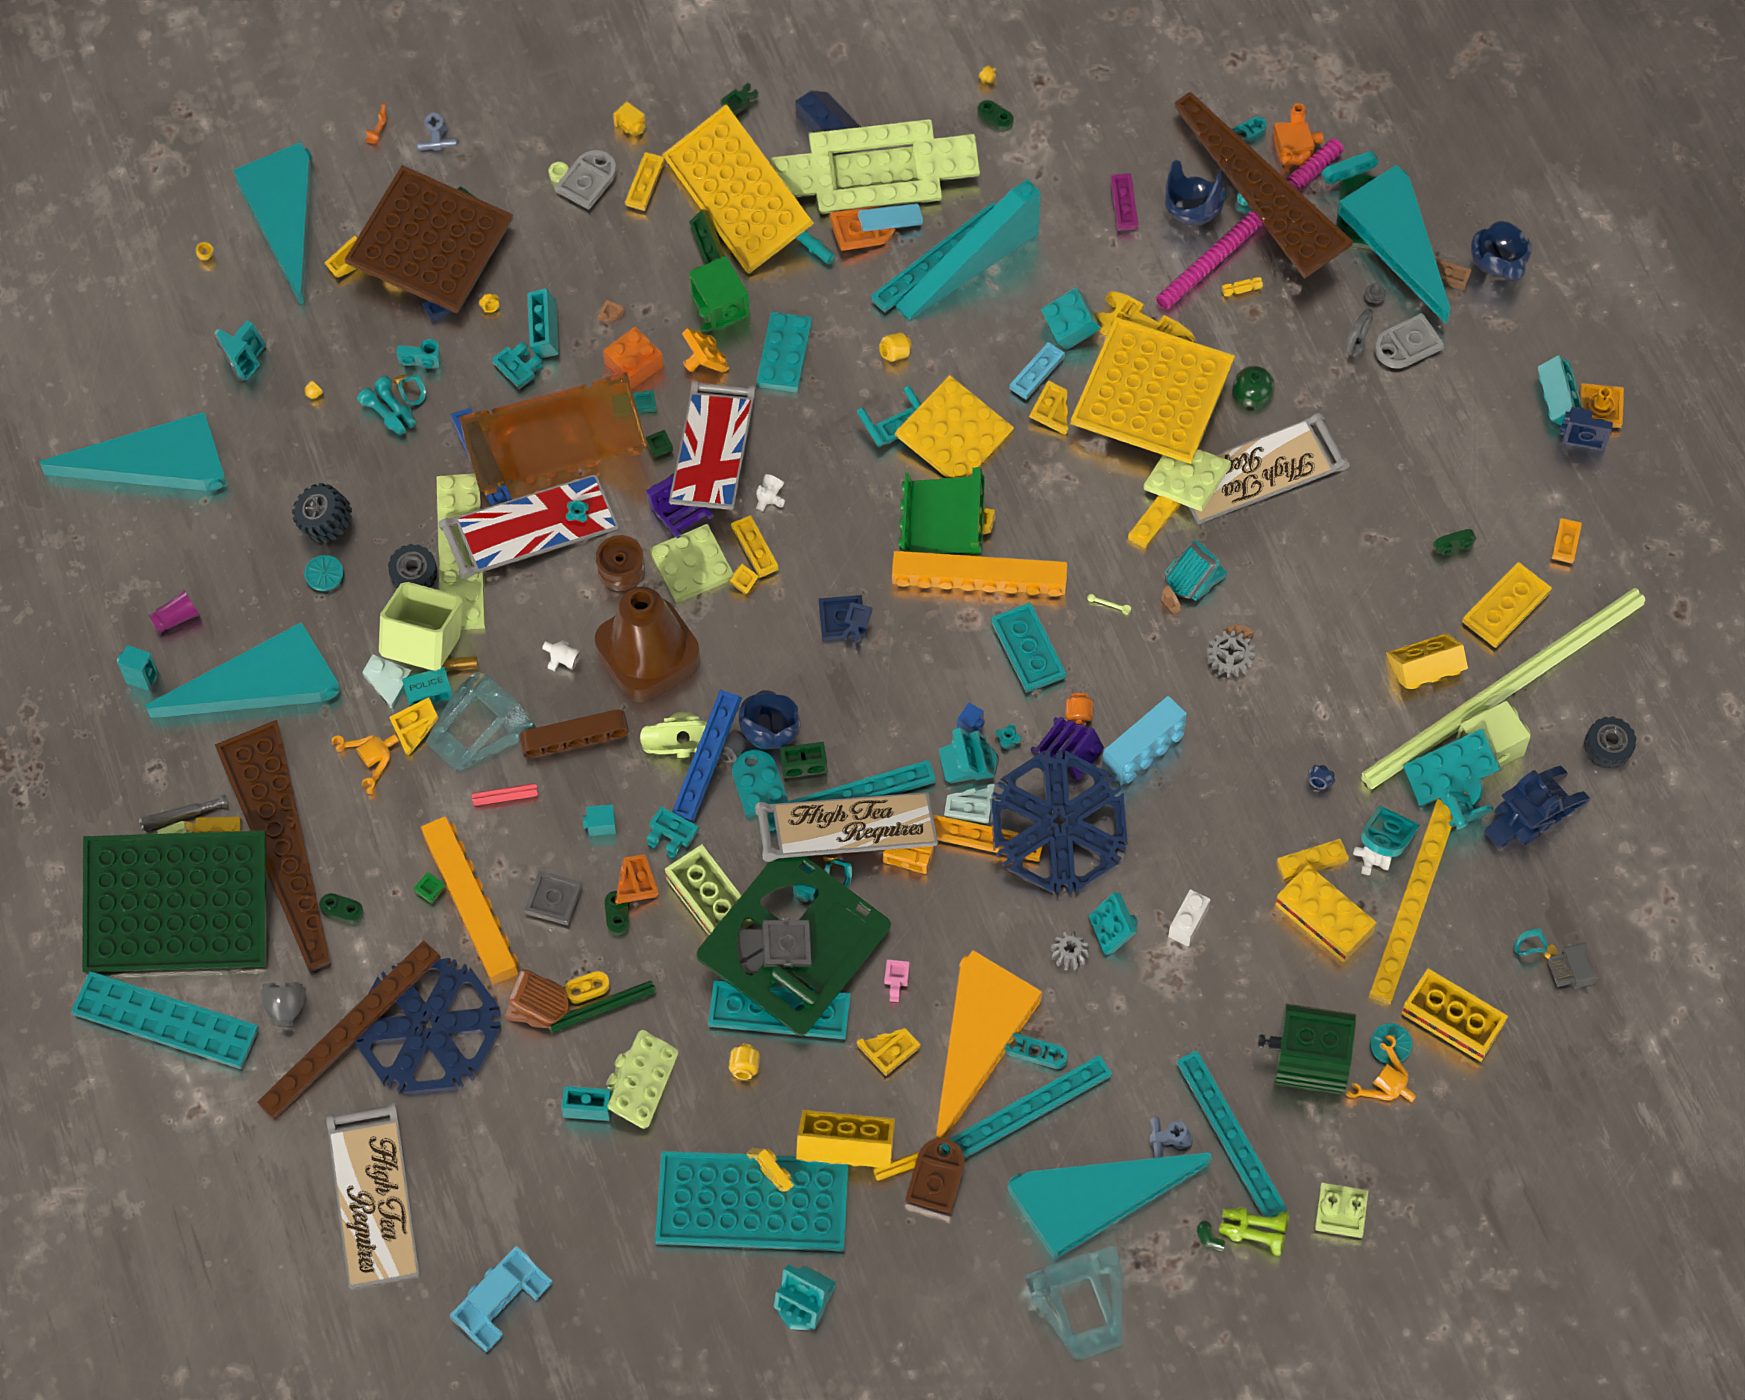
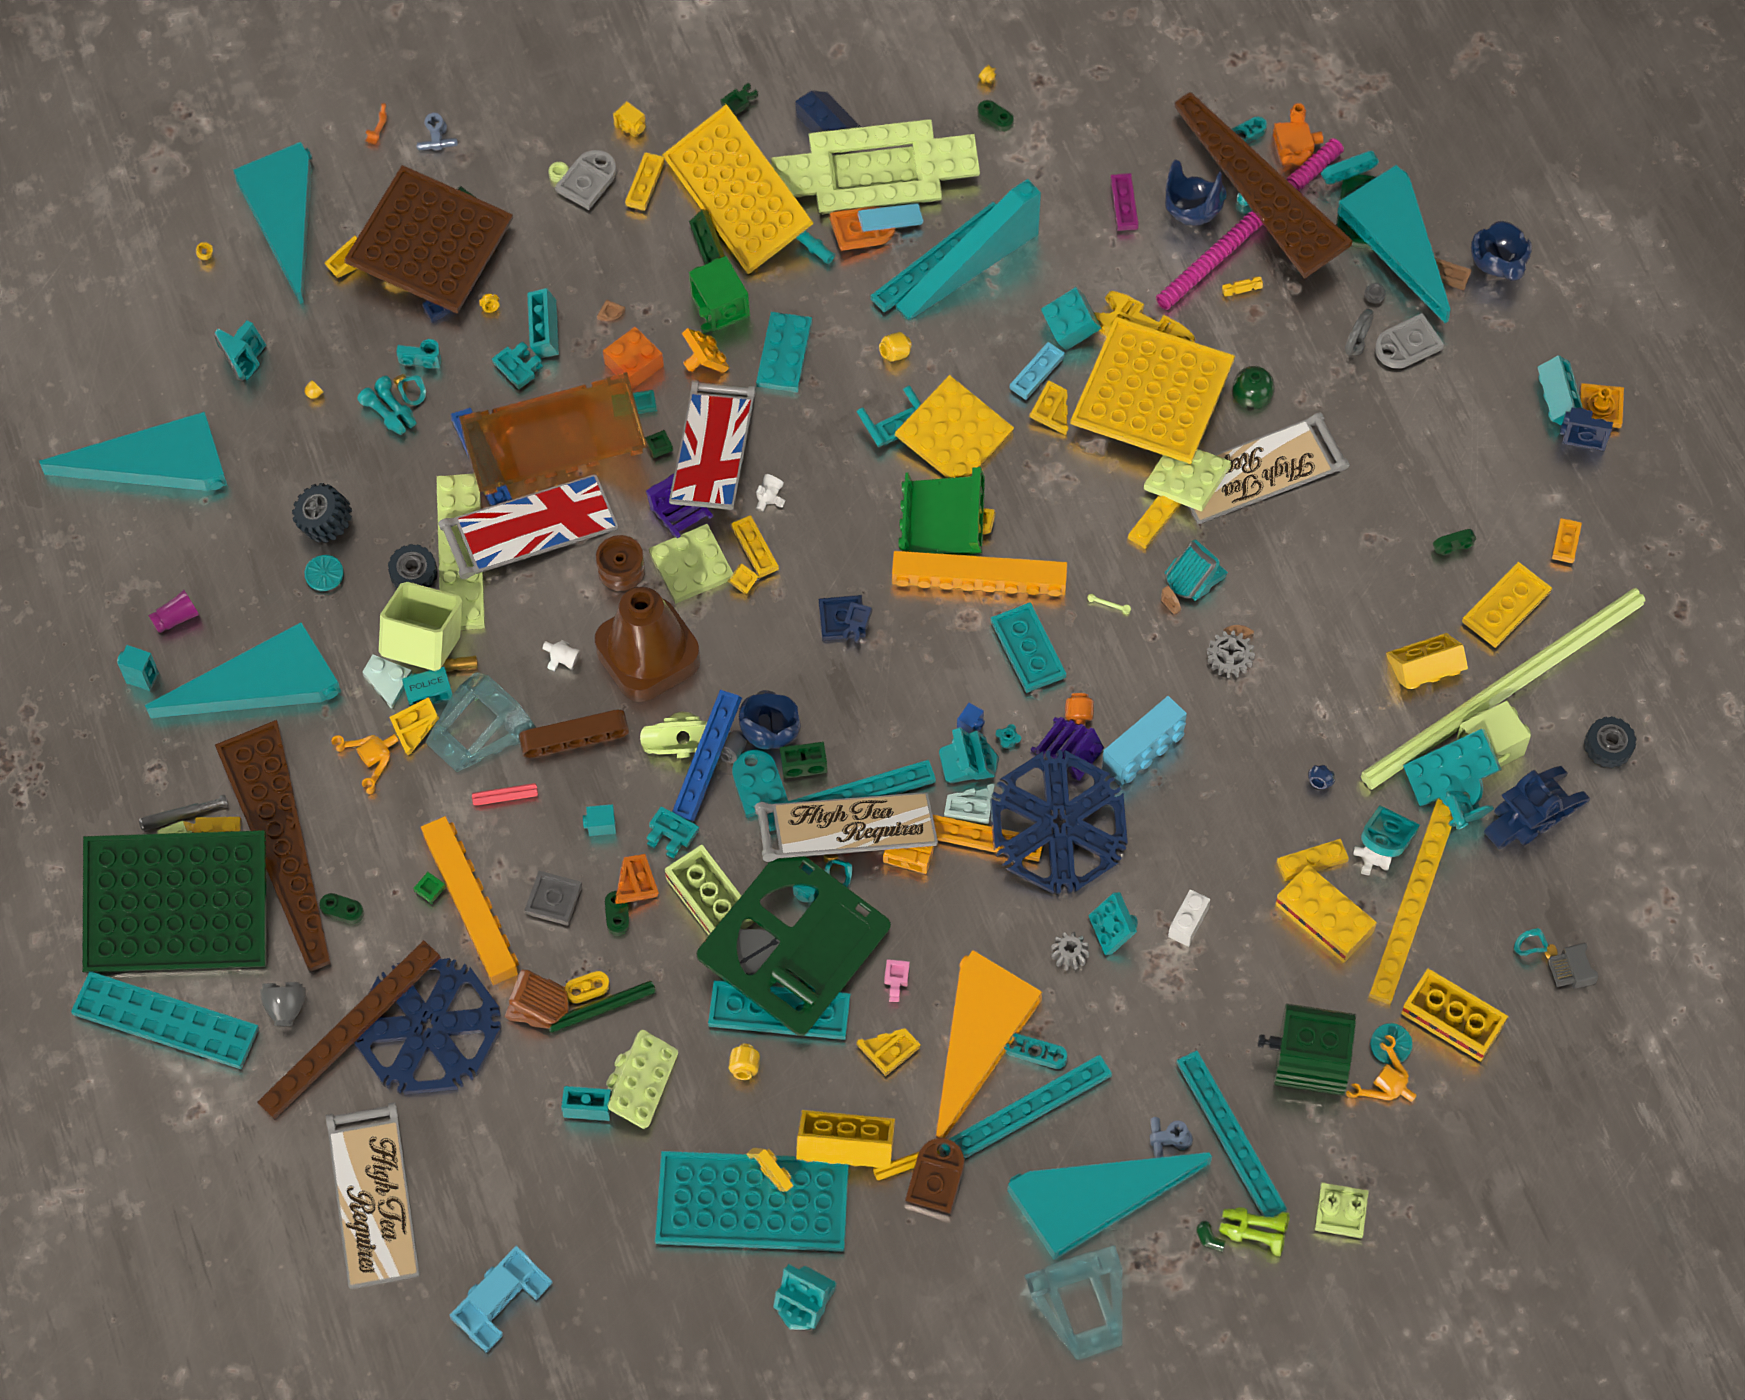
teal plate [566,501,588,522] -> none
flat silver plate [762,917,811,968] -> none

